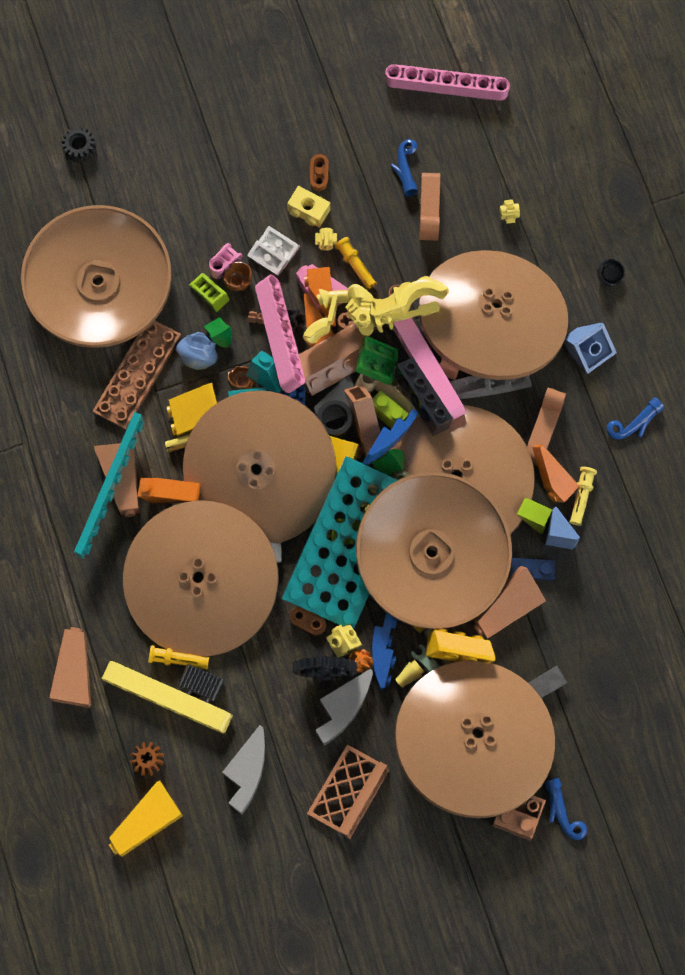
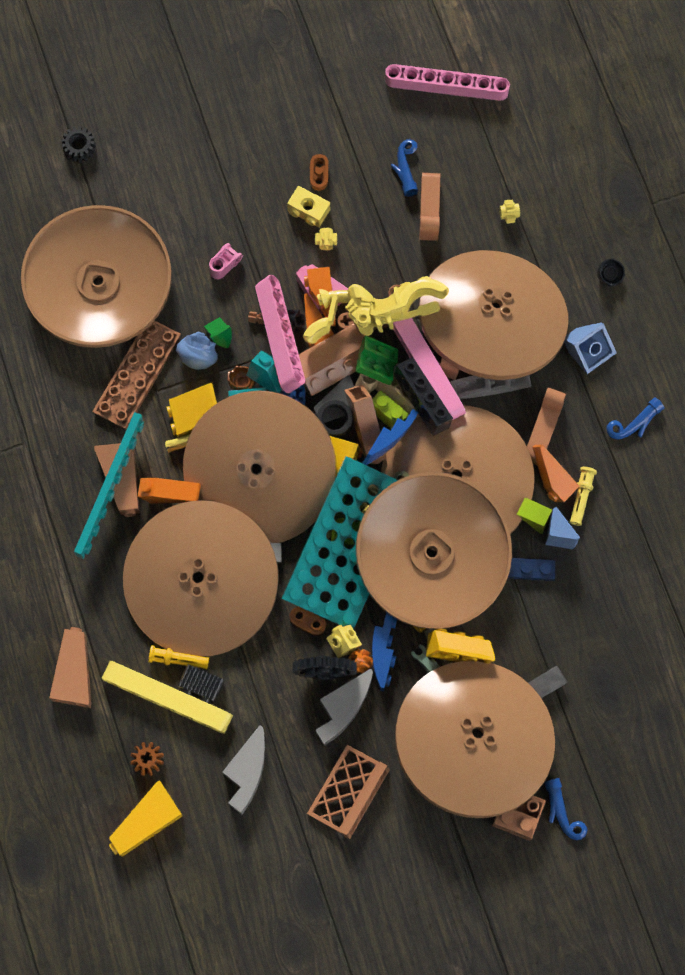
lime slope [189,272,230,312] -> none
dark orange hair [224,262,252,292] -> none
white slope [247,226,300,275] -> none
yellow pin [334,237,377,290] -> none
green tile [372,449,405,476] -> none
light yellow cone [395,660,425,688] -> none
nougat slope [473,566,546,638] -> none

